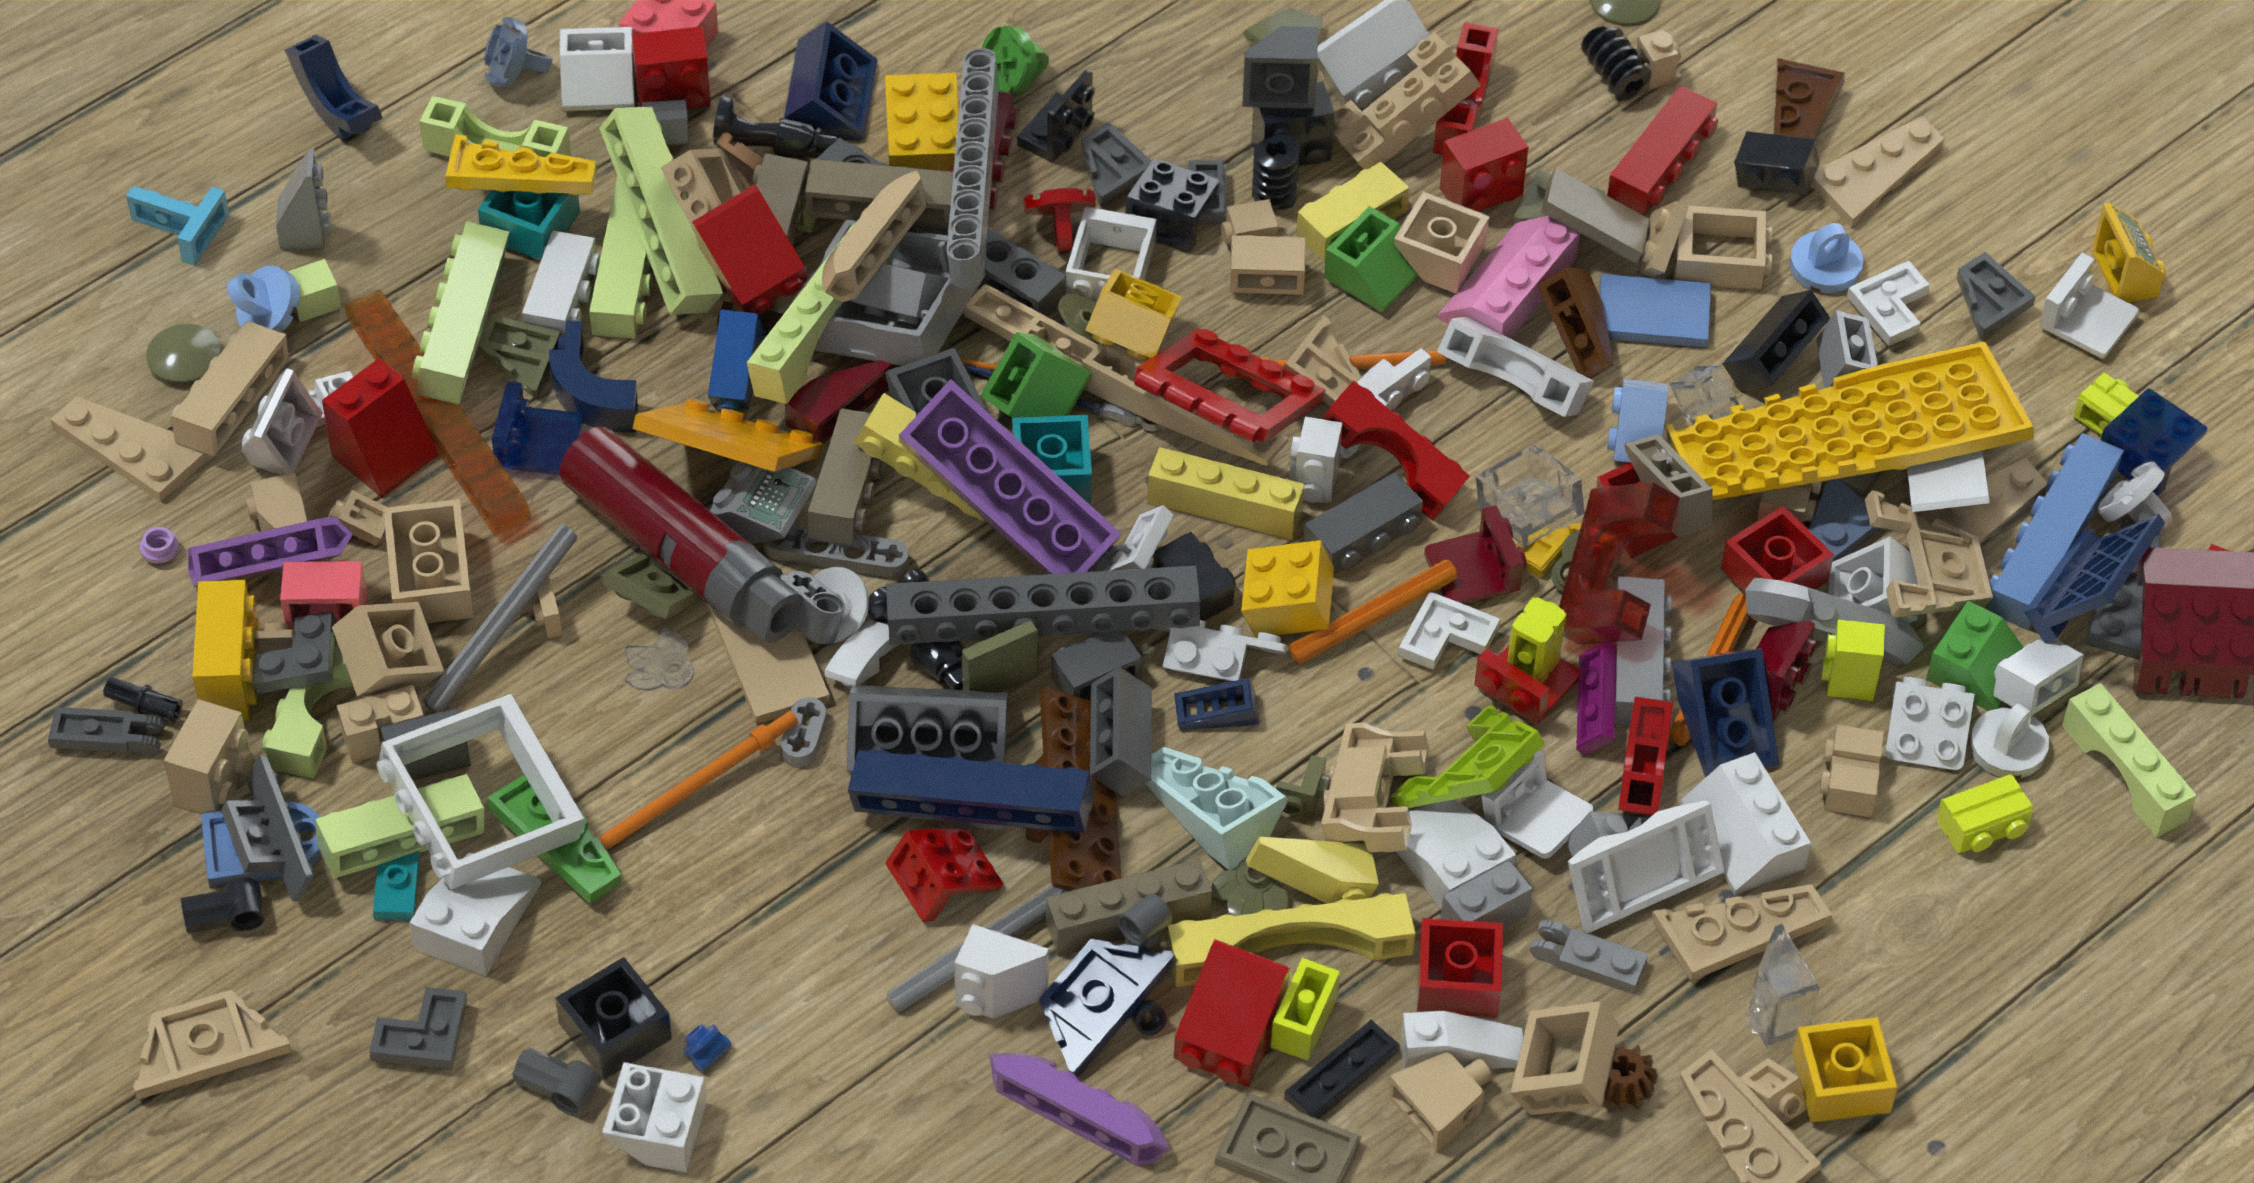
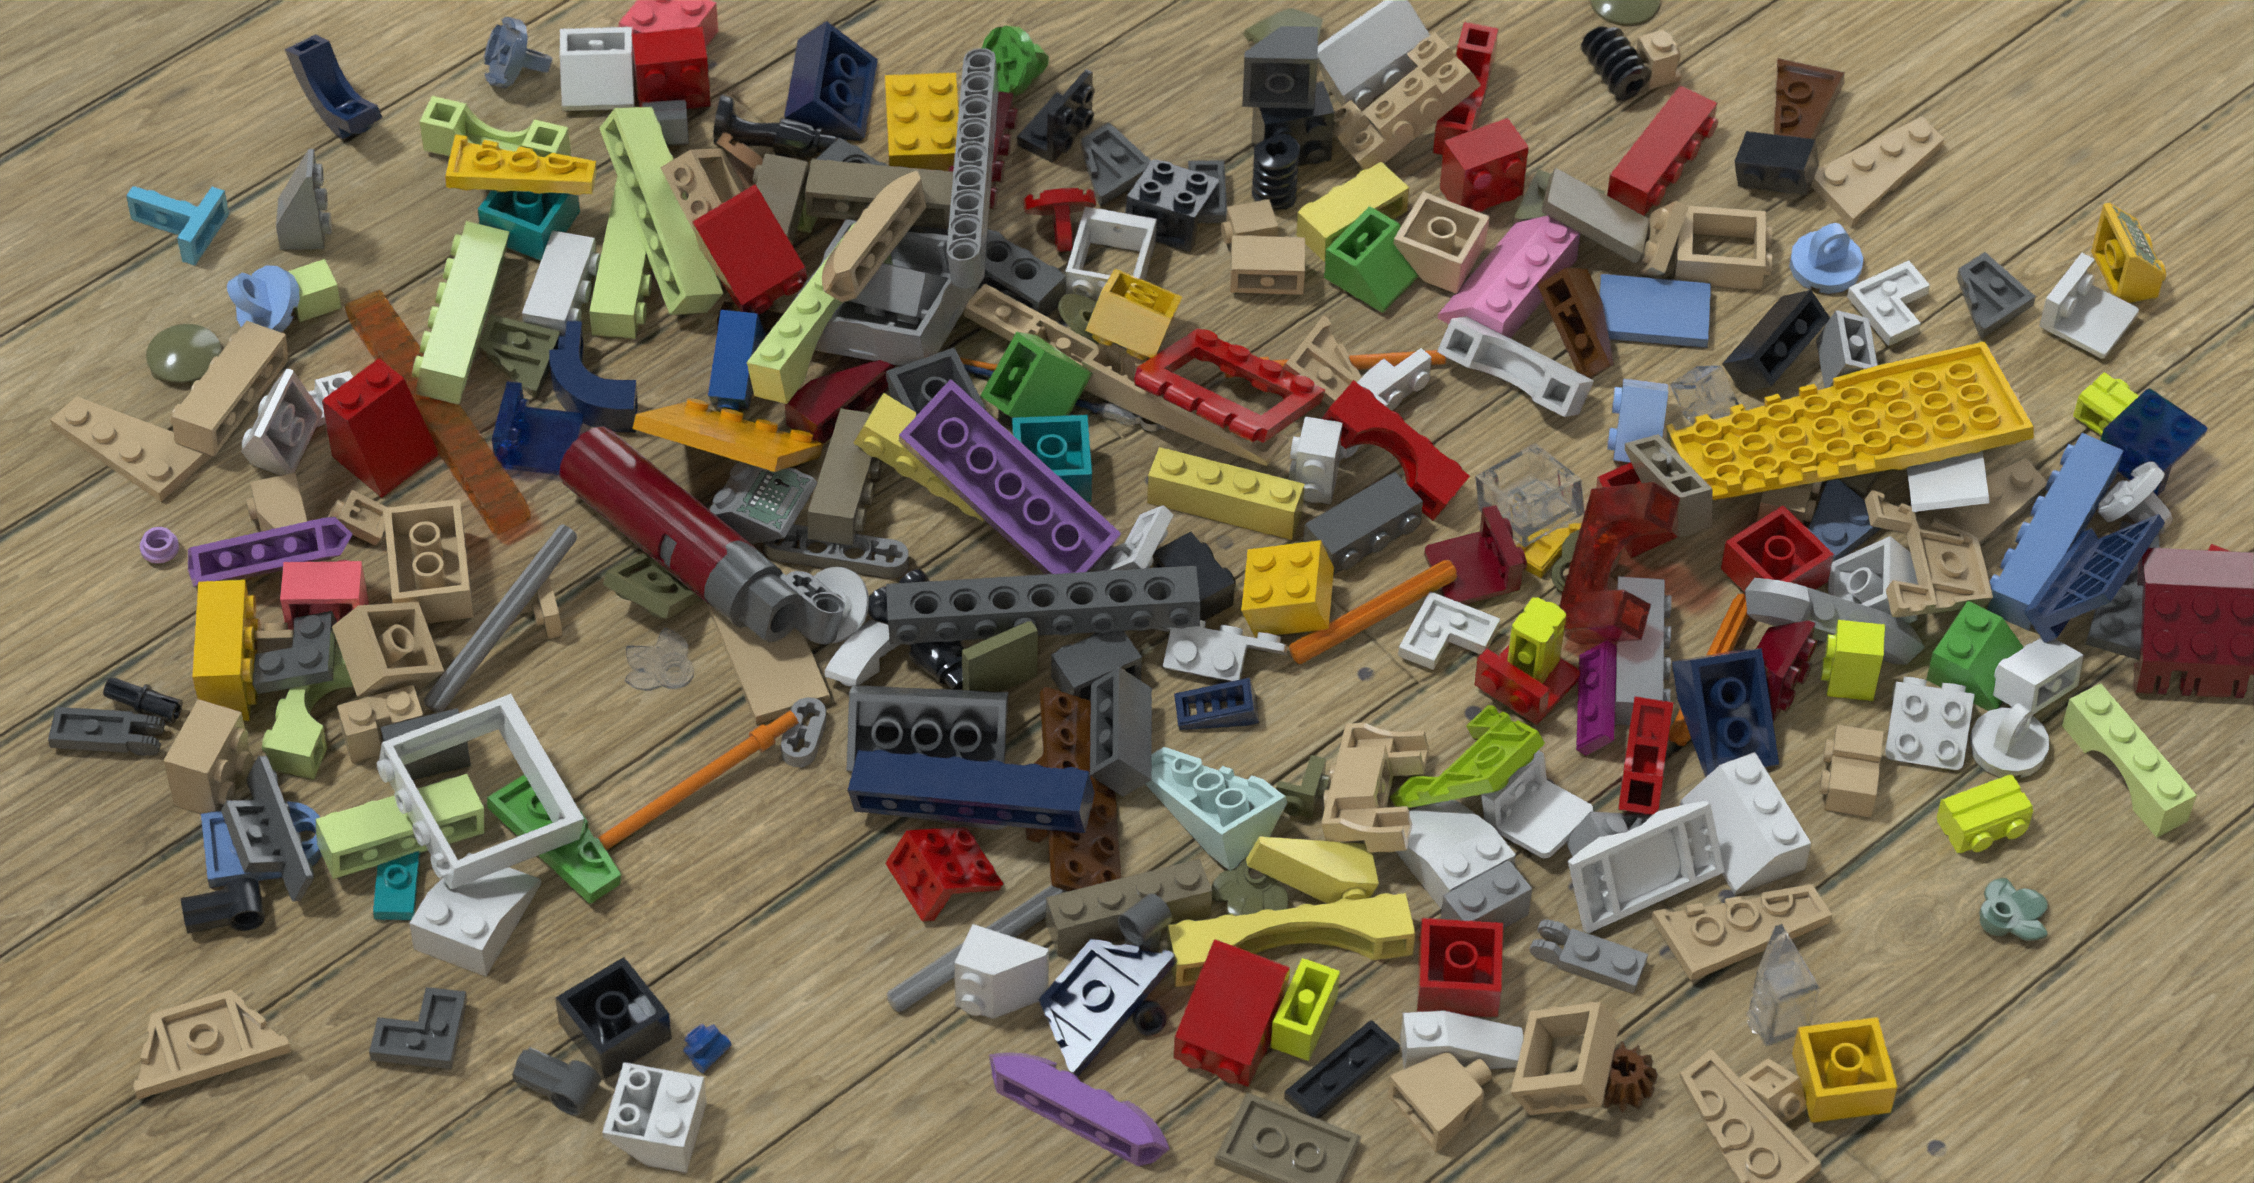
none -> sand green plate [1979,878,2048,941]

